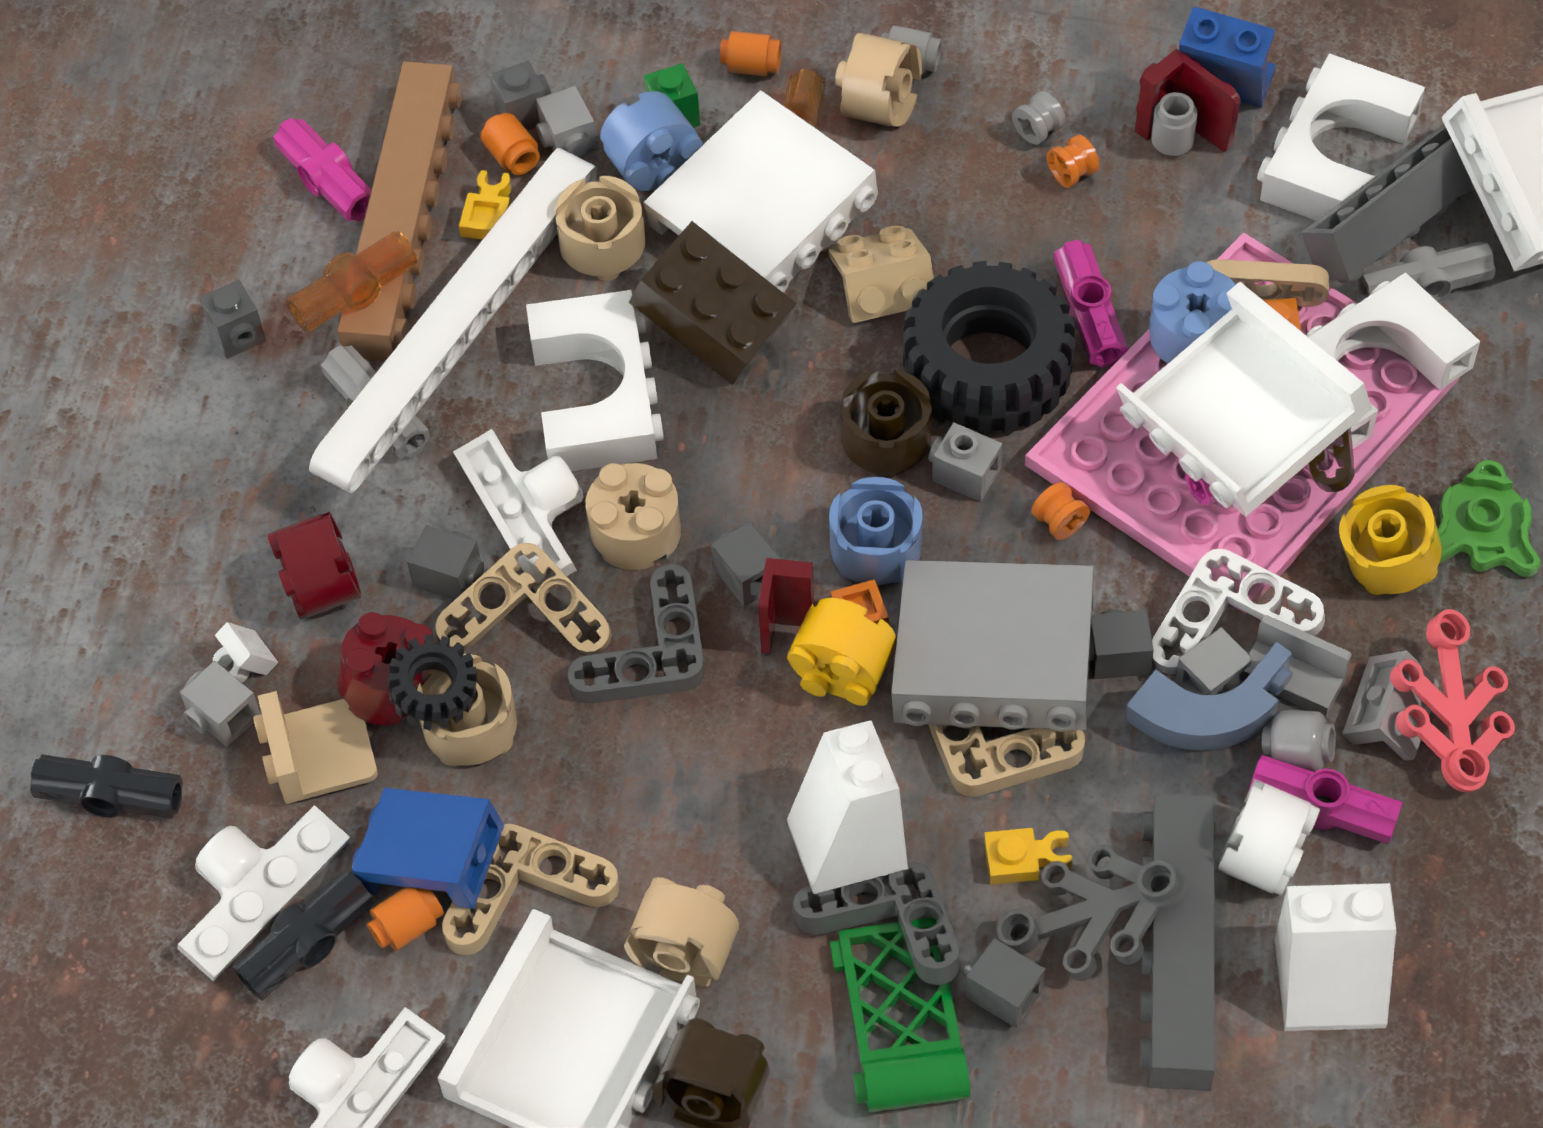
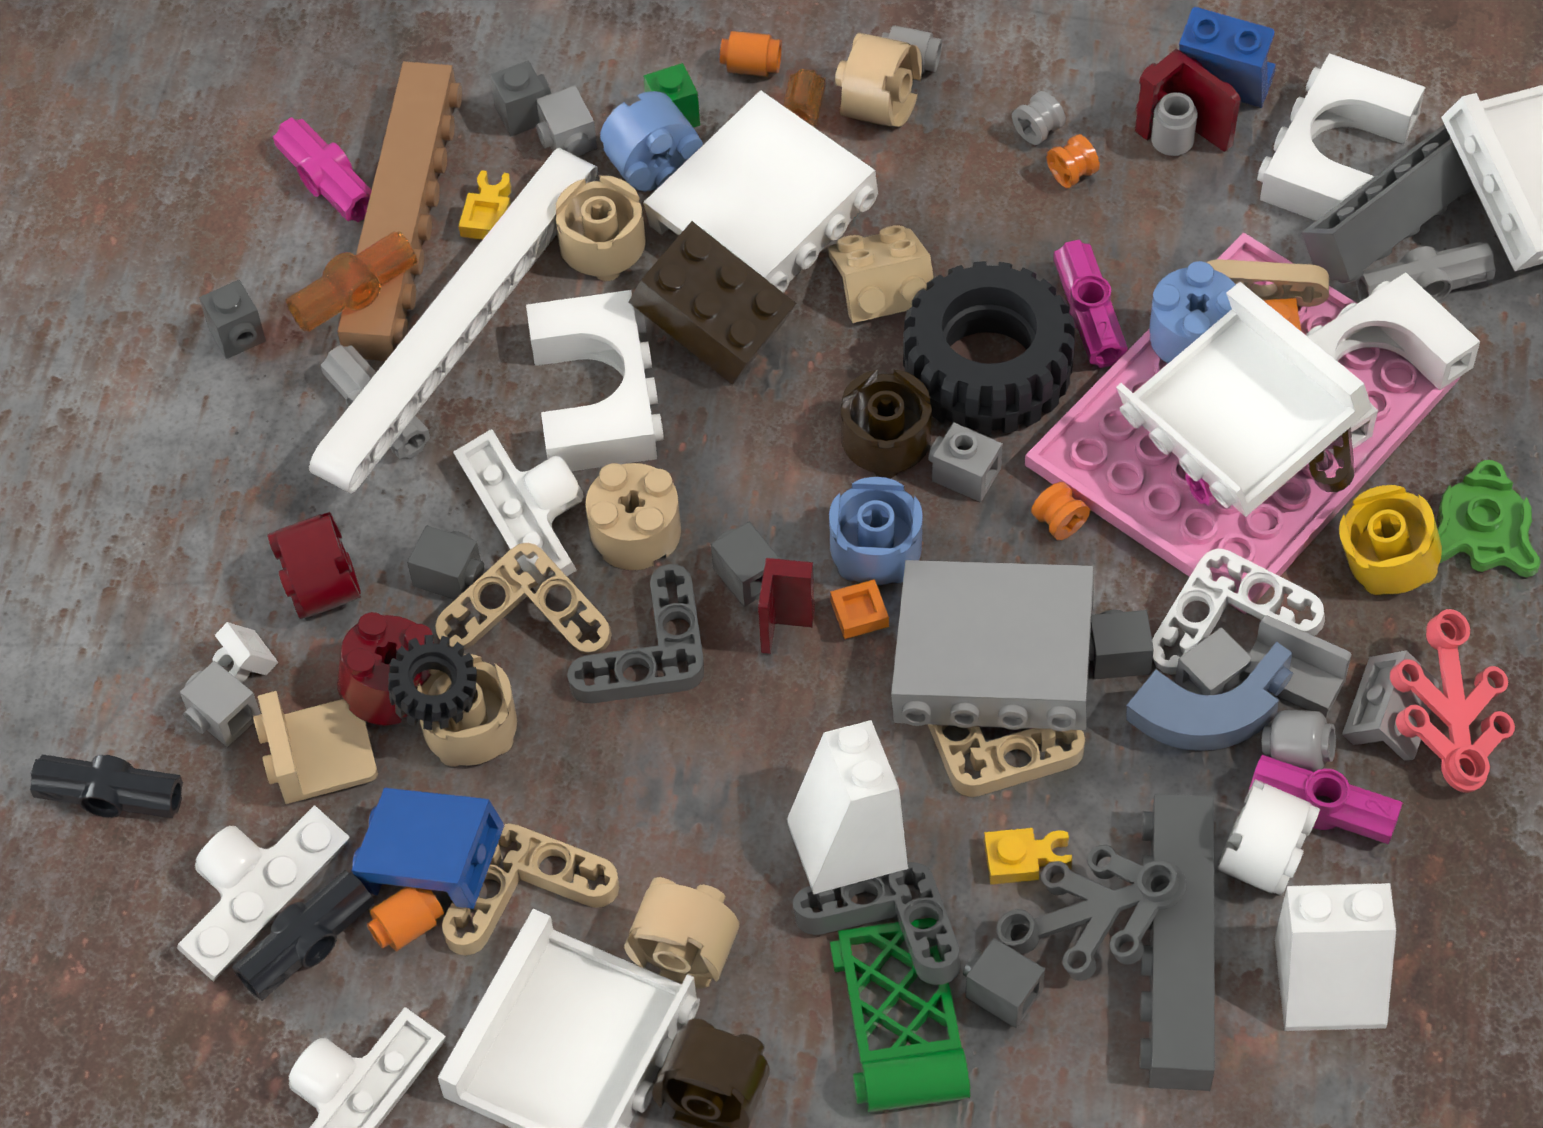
orange brick [481,113,540,175] -> none
yellow brick [787,598,897,706] -> none

